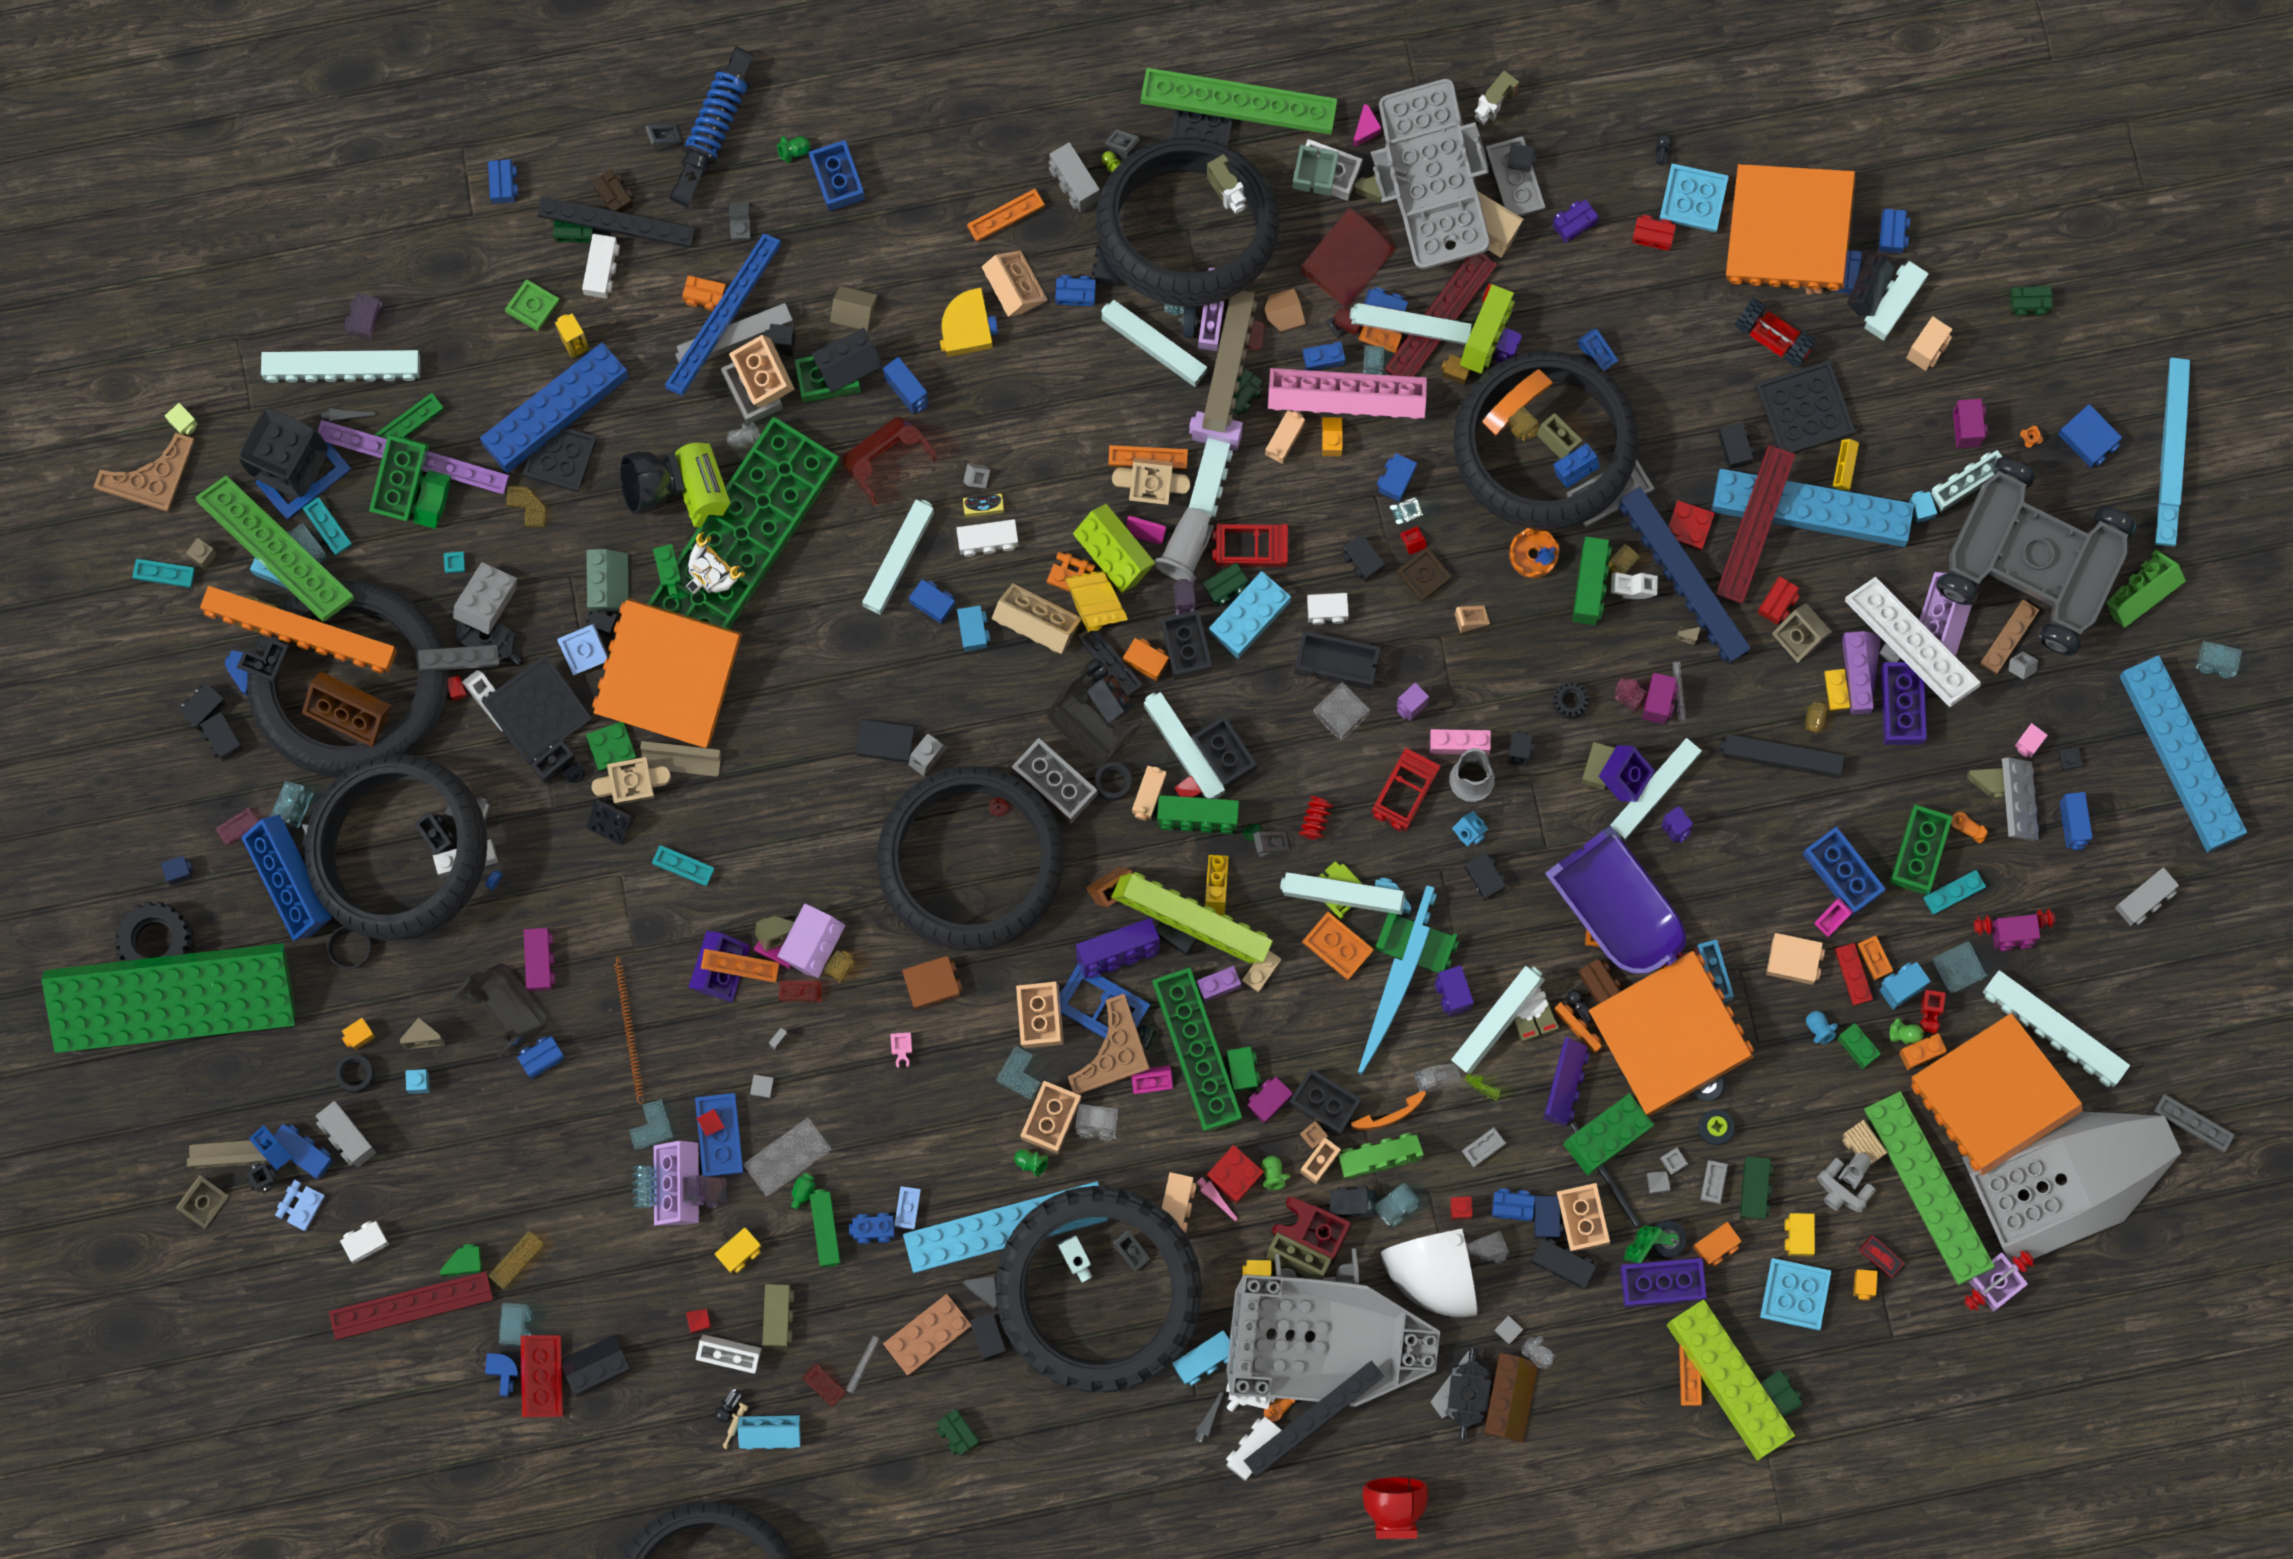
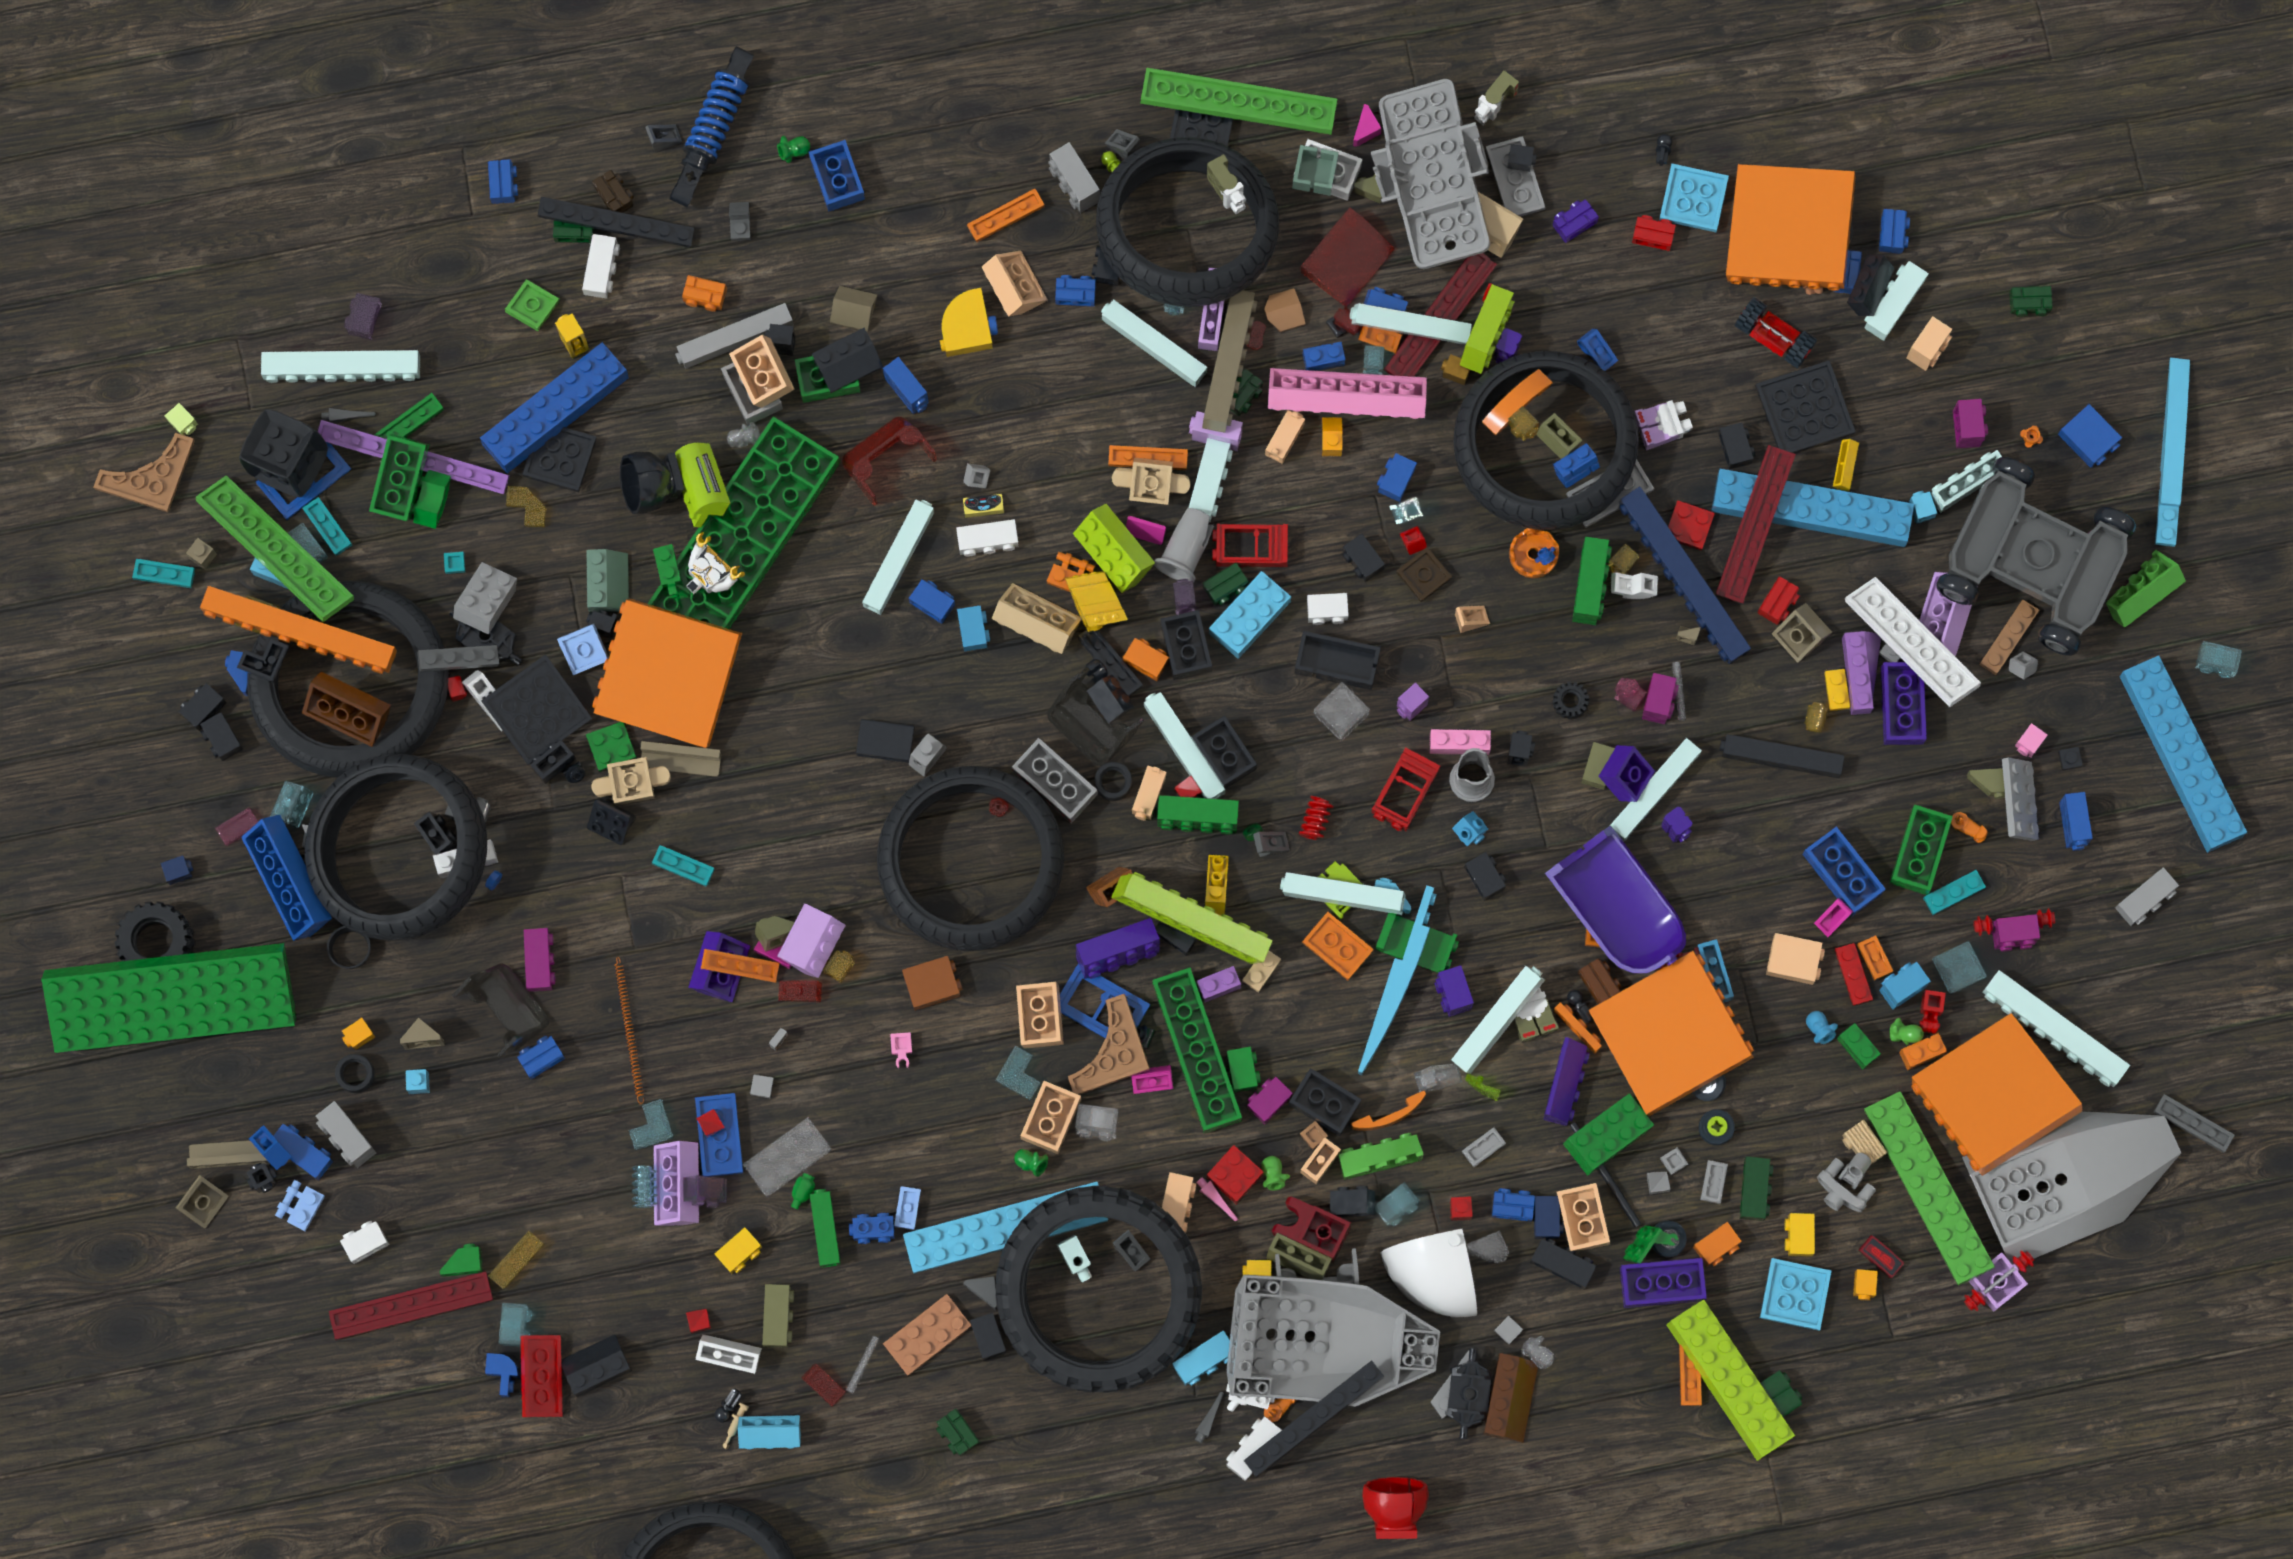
blue plate [665,234,781,396] -> none
black wheel [1178,306,1201,338] -> none
none -> hips [1634,400,1693,450]

